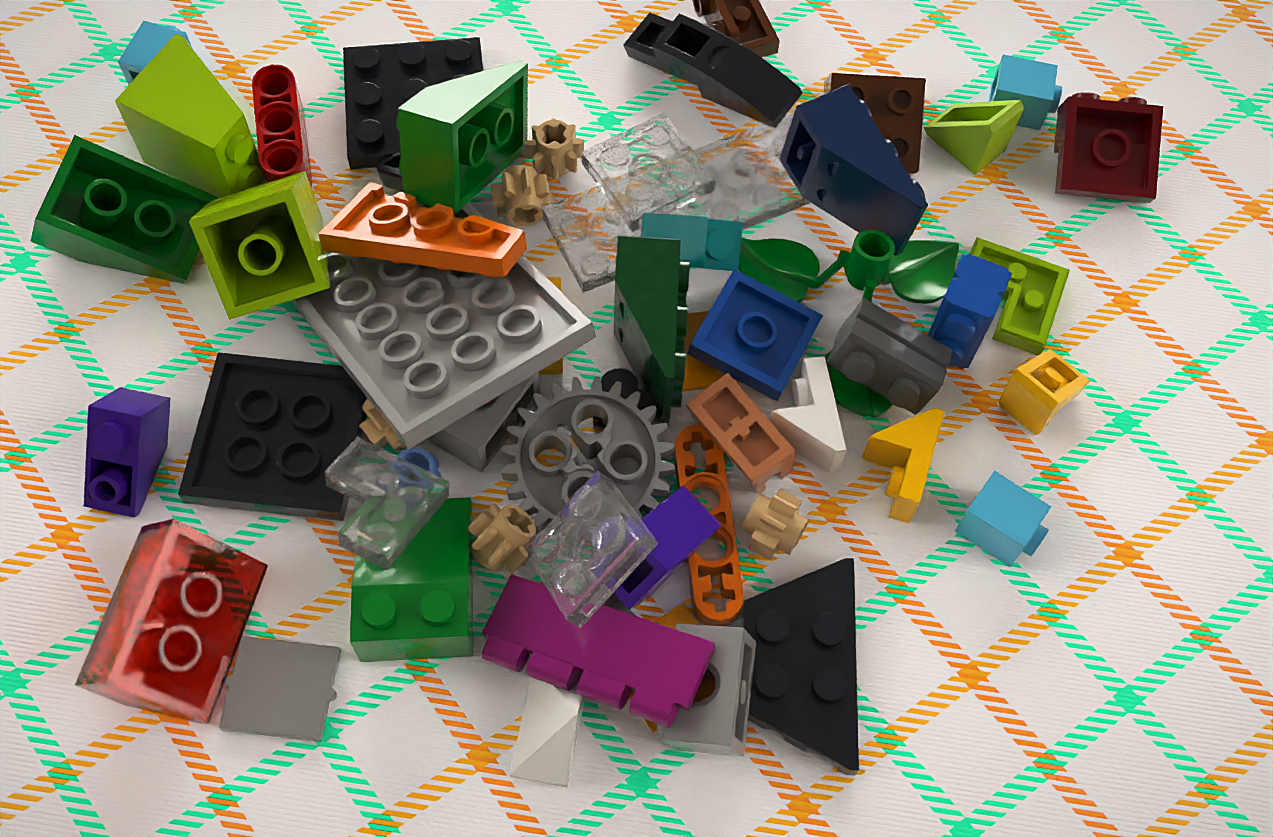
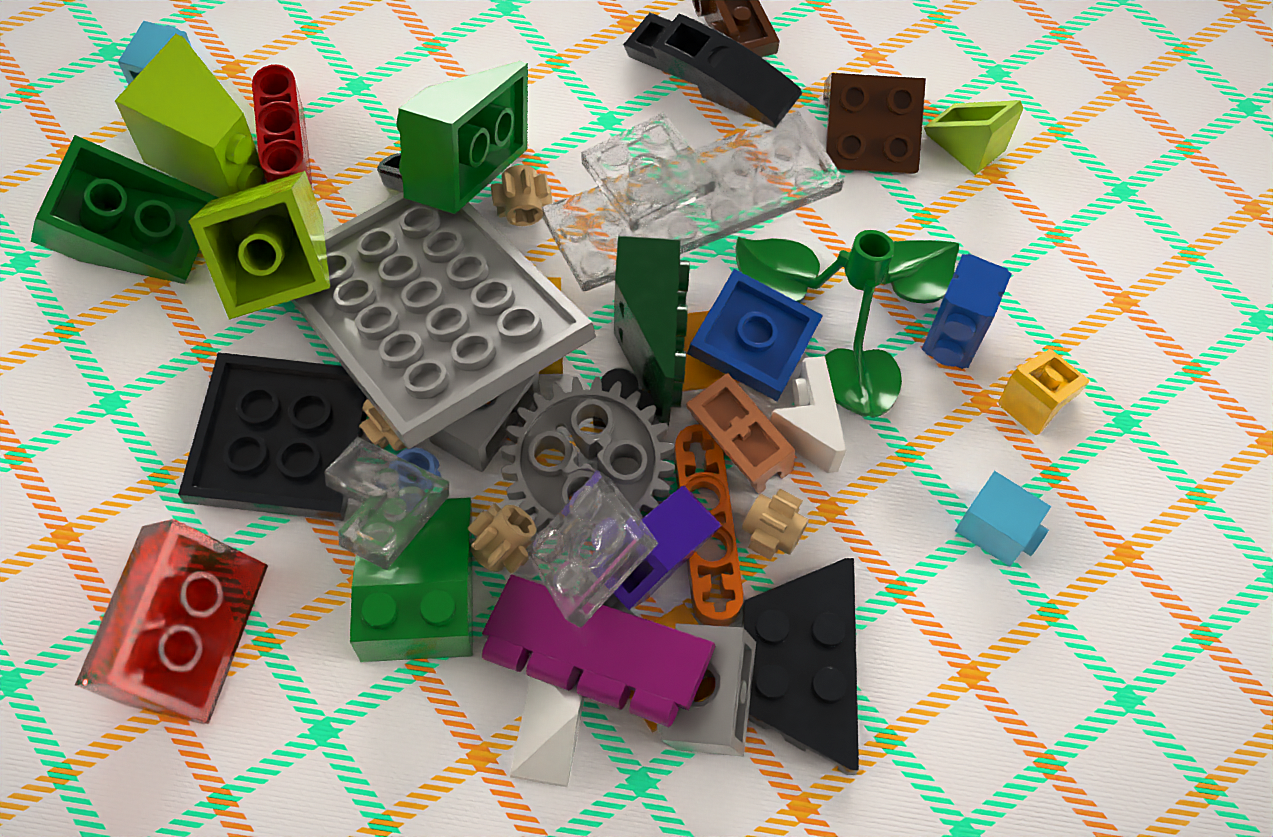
dark purple slope [83,387,171,518] -> none
light grey piece [219,636,341,742] -> none
orange wing [318,182,527,277] -> none
black plate [343,37,483,169] -> none
tan gear [524,118,584,180] -> none
teal slope [641,213,743,271] -> none
dark blue slope [779,84,928,256] -> none
dark grey brick [826,298,953,415] -> none
yellow slope [862,407,945,524] -> none
lime tile [970,237,1070,356] -> none
medium azure brick [988,54,1062,130] -> none
dark red plate [1054,92,1164,203] -> none

